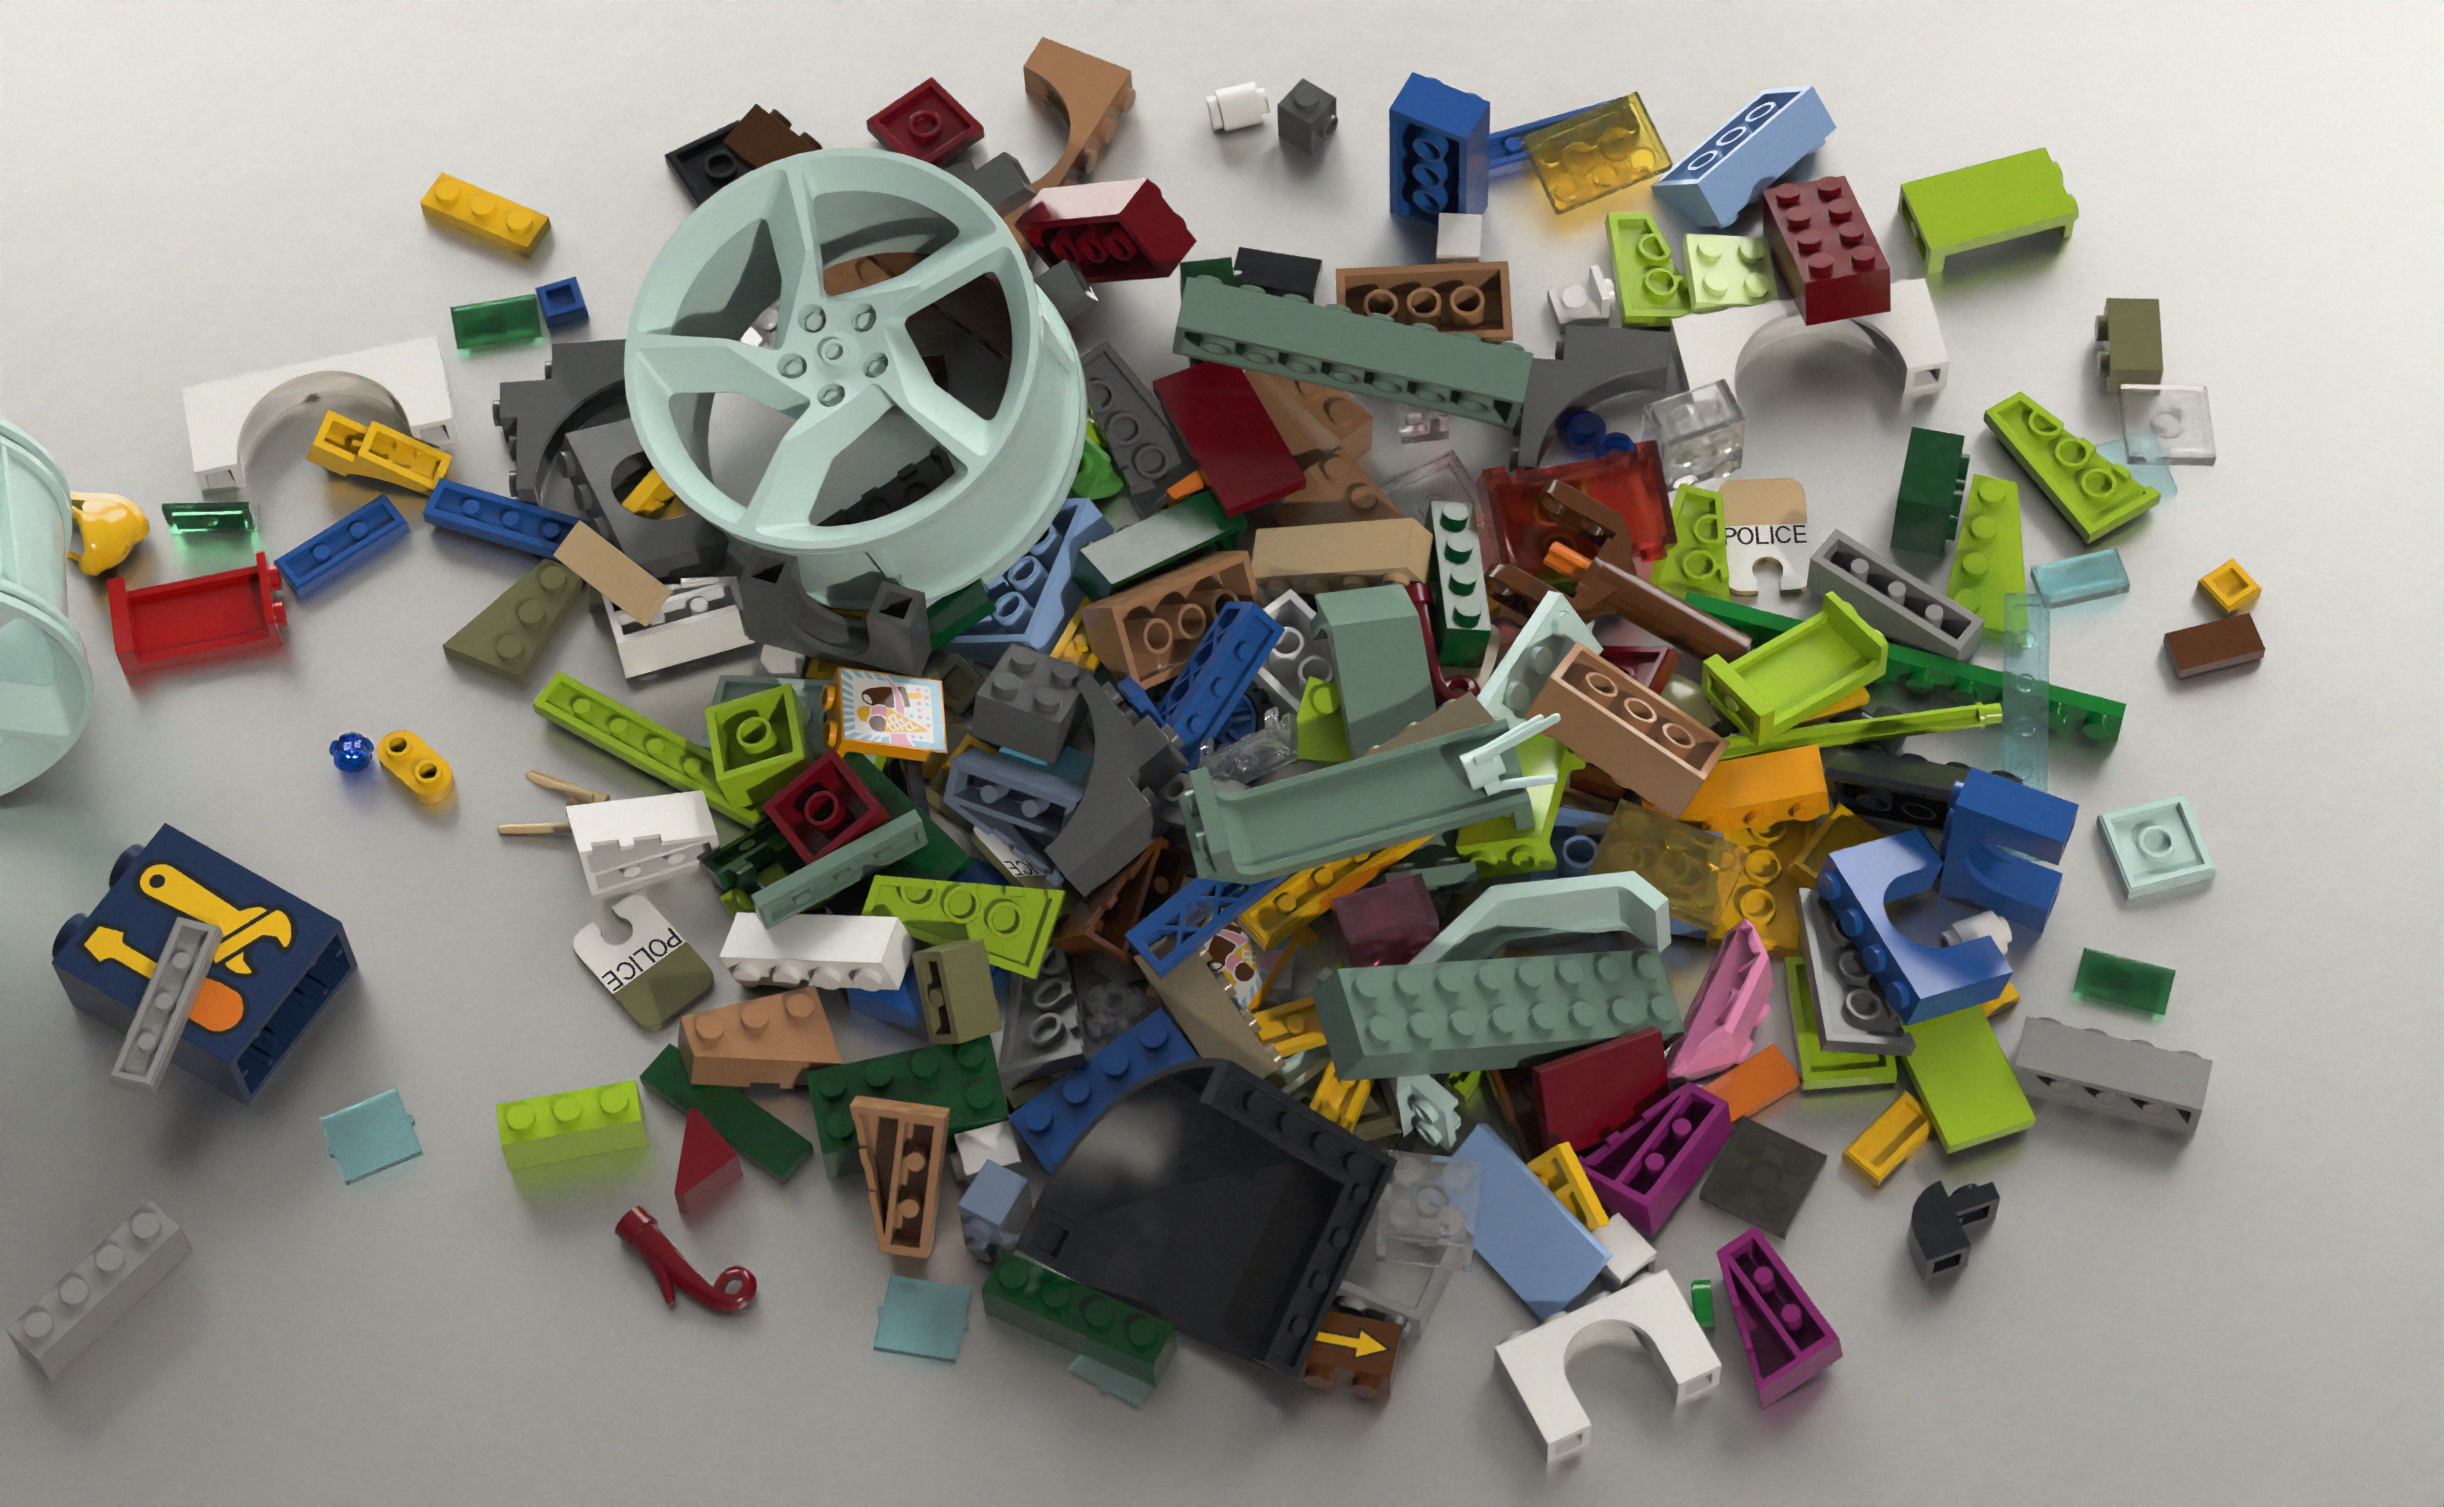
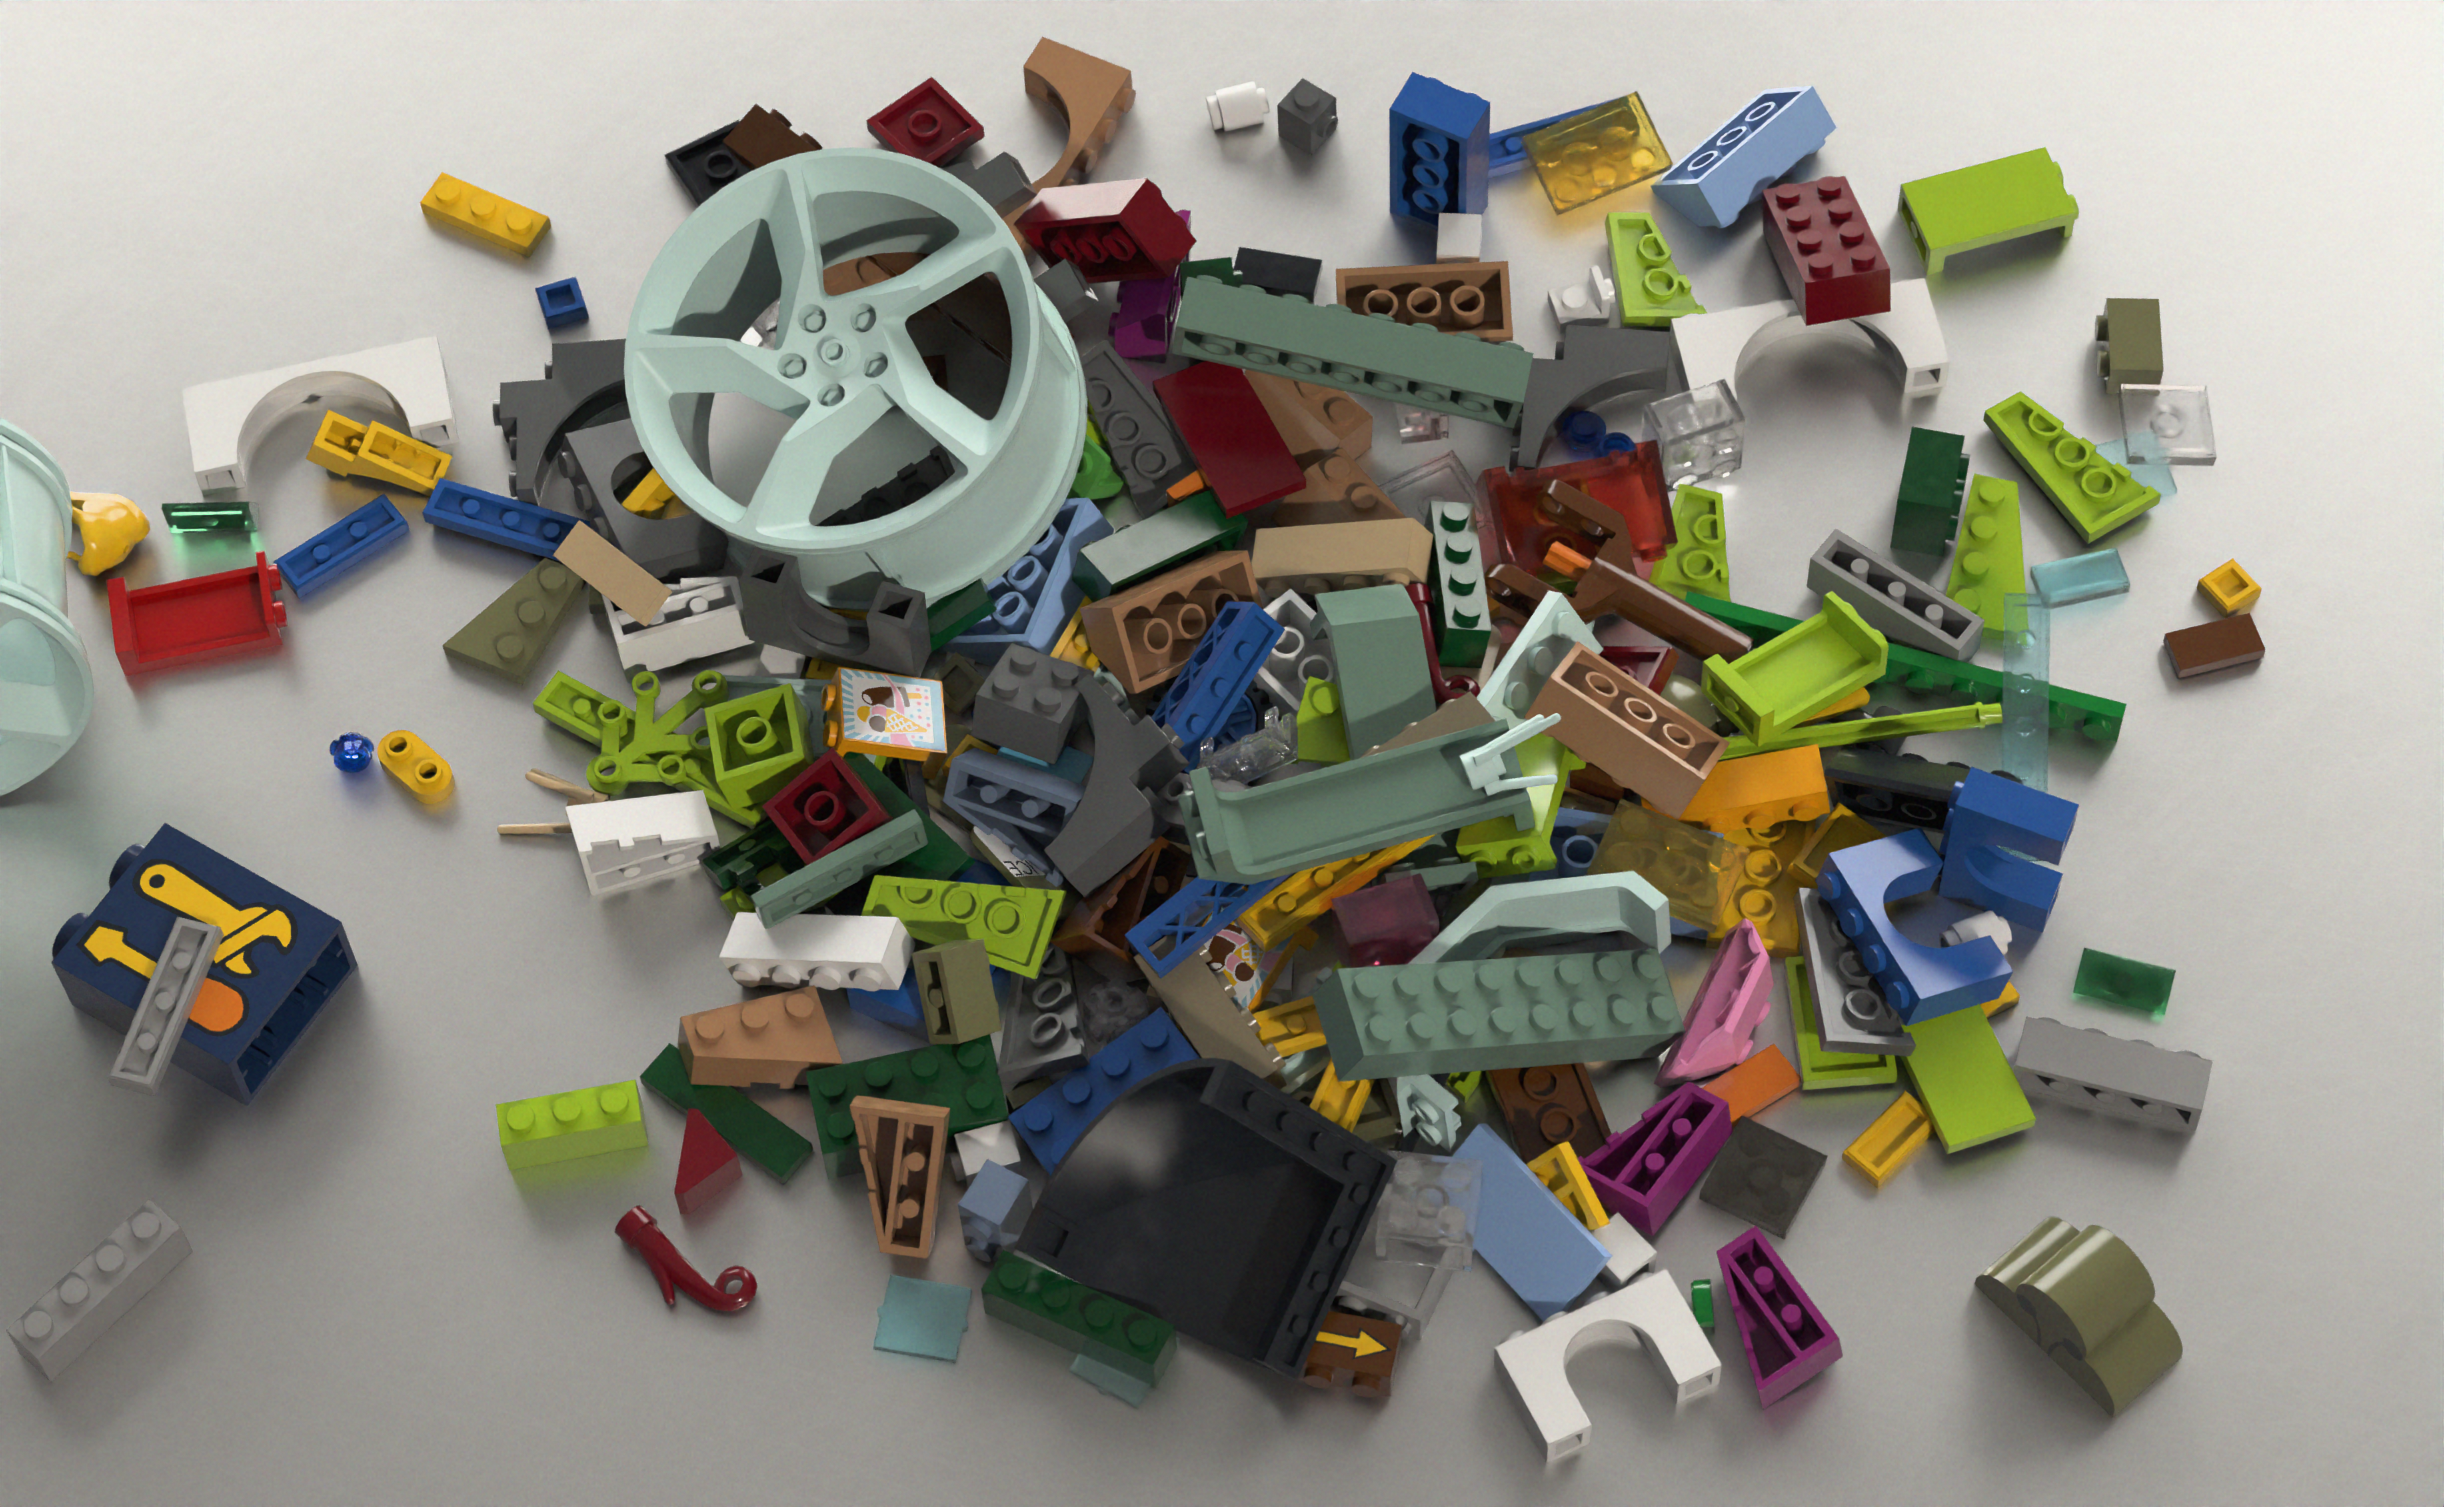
clear light blue piece [320,1088,423,1186] -> none
clear green slope [450,294,542,350] -> none
piece [573,895,714,1031] -> none
blue tile [1116,676,1165,728] -> none
dark red tile [1531,1026,1670,1153] -> none
yellowish green plate [1681,233,1778,313] -> none
piece [1718,478,1811,596] -> none
black brick [1907,1180,2000,1281] -> none
light aqua tile [2096,793,2217,900] -> none
none -> lime plant [586,670,730,796]
none -> magenta slope [1108,209,1191,364]
none -> olive brick [1975,1217,2183,1417]

